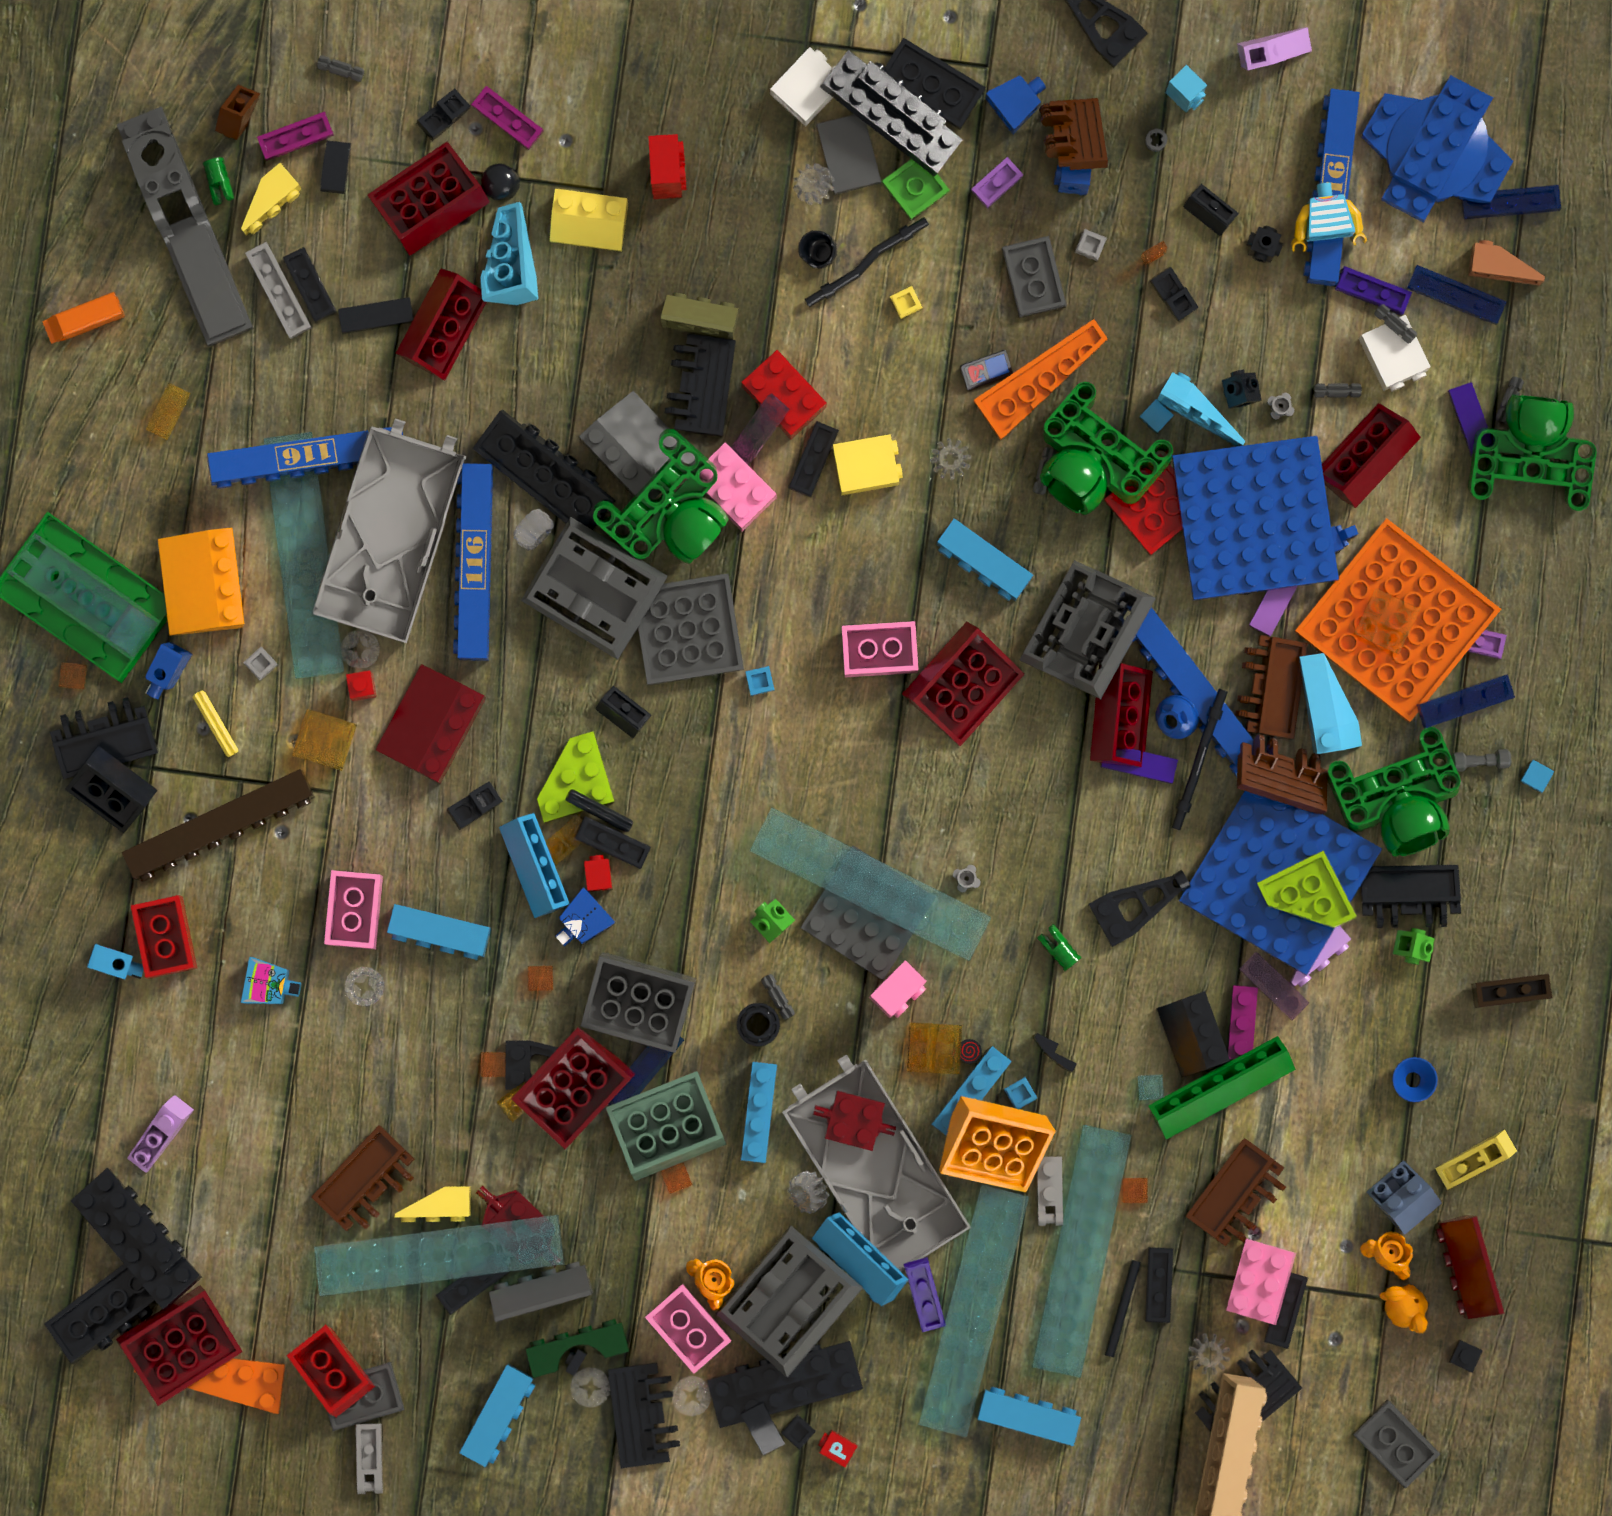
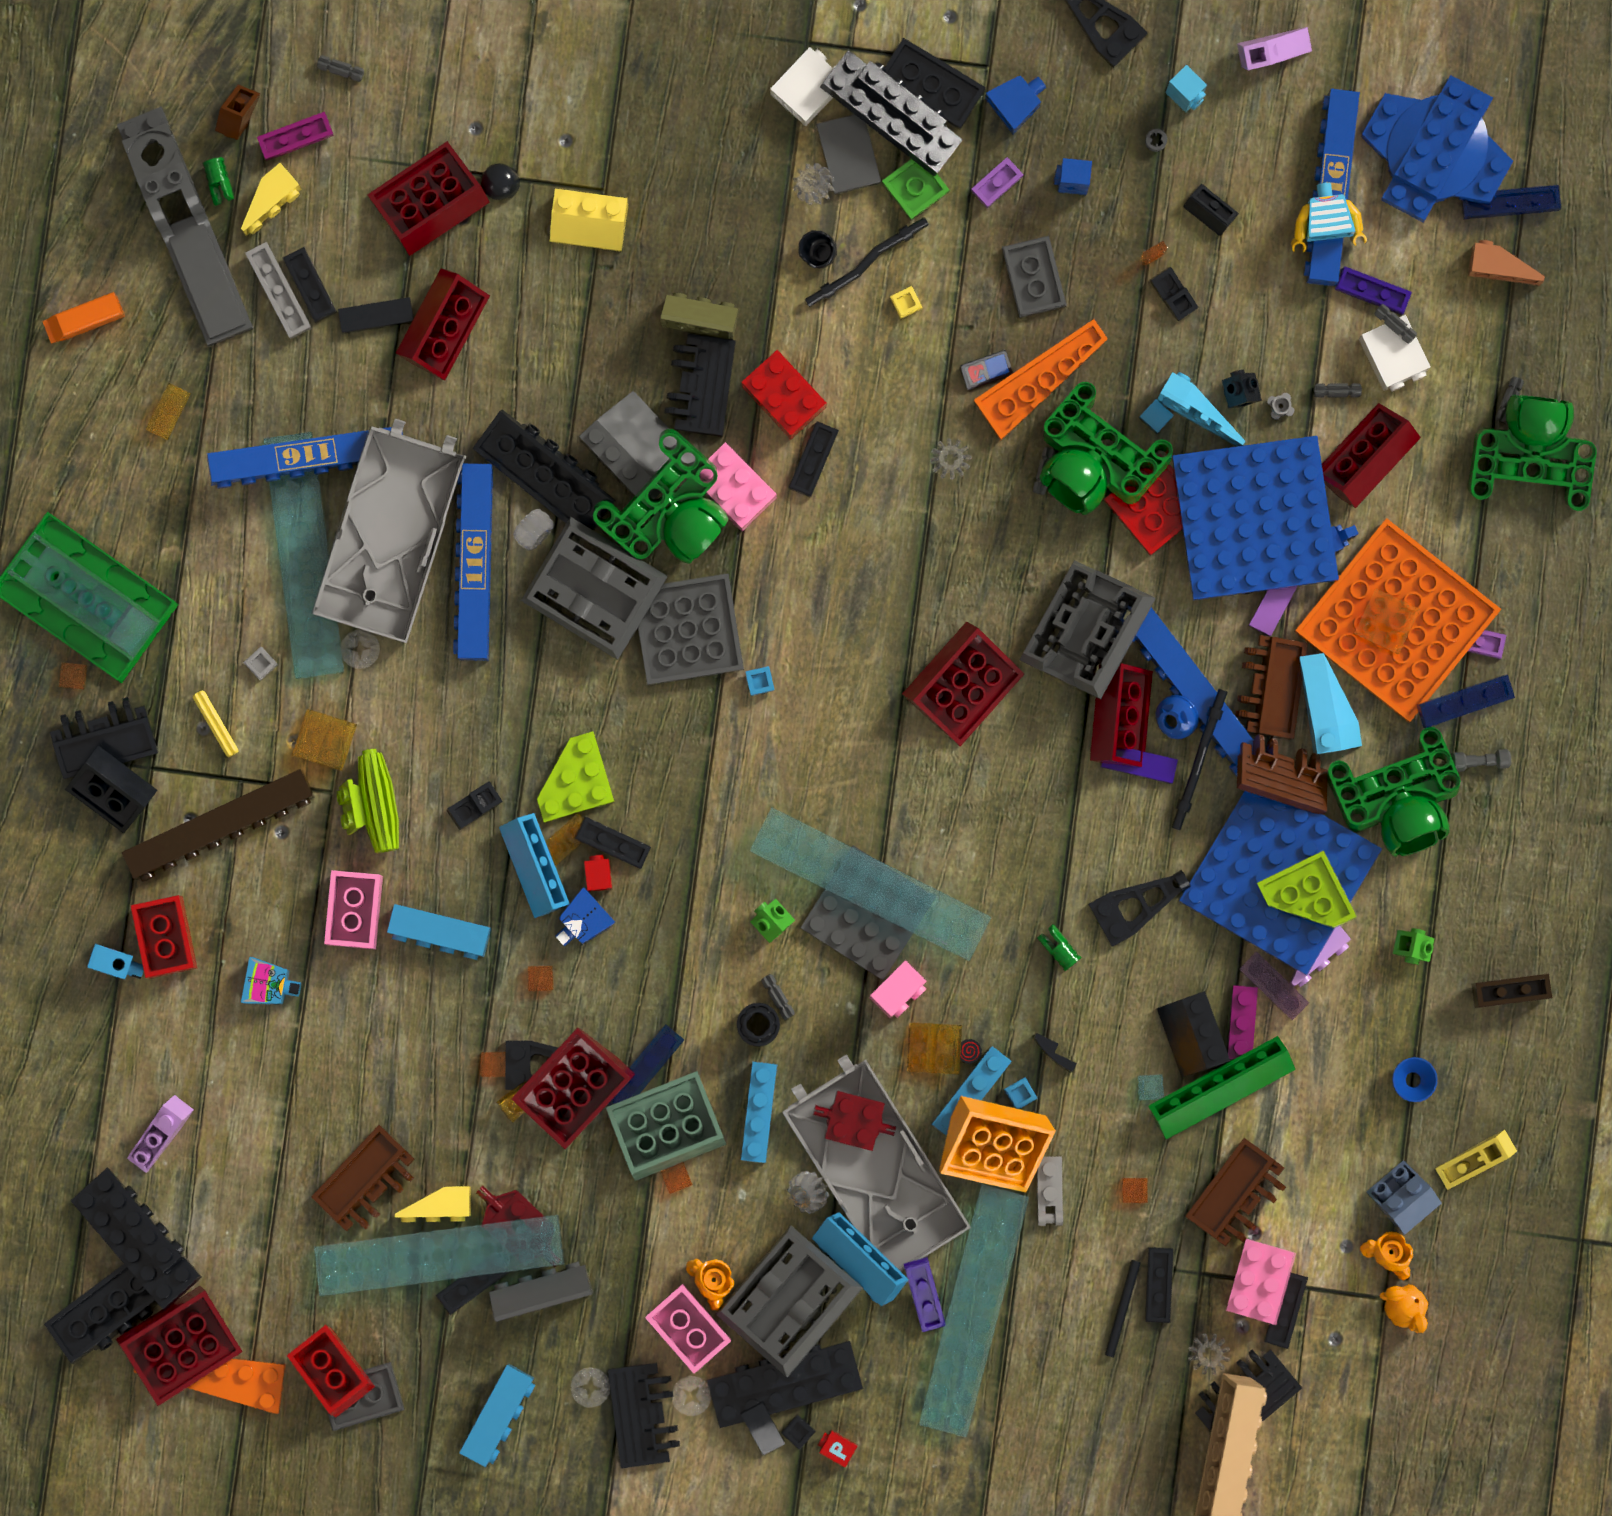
blue torso [145,642,192,699] -> none
light orange slope [158,528,244,636] -> none
black slope [320,141,351,194] -> none
clear gear [345,967,384,1006] -> none
red brick [346,670,377,701] -> none
light grey plate [356,1423,383,1494] -> none
dark red slope [375,664,486,784] -> none
black slope [417,89,471,141] -> none
magenta plate [471,86,544,150] -> none
medium azure wedge [481,202,538,305] -> none
dark green arch [526,1319,630,1378] -> none
black plate [564,1348,588,1376] -> none
black axle [565,790,633,832] -> none
dark grey slope [580,952,697,1053] -> none
black slope [596,685,652,738] -> none
red brick [648,134,687,199] -> none
plate [731,394,790,465] -> none
light yellow brick [833,434,903,496] -> none
bright pink brick [841,621,918,678] -> none
dark azure brick [936,518,1033,601] -> none
light grey plate [953,865,981,892] -> none
dark azure brick [977,1386,1081,1446] -> none
clear light blue plate [1032,1125,1131,1378] -> none
reddish brown hinge [1039,98,1108,170] -> none
light grey tile [1075,229,1107,261] -> none
black brick [1246,226,1283,263] -> none
dark grey tile [1353,1400,1440,1489] -> none
black hinge [1360,865,1461,928] -> none
clear blue plate [1407,265,1507,325] -> none
dark red slope [1435,1215,1504,1319] -> none
dark purple tile [1448,382,1493,458] -> none
black plate [1449,1340,1483,1373] -> none
dark azure tile [1520,760,1554,793] -> none
none -> lime plate [336,749,399,853]

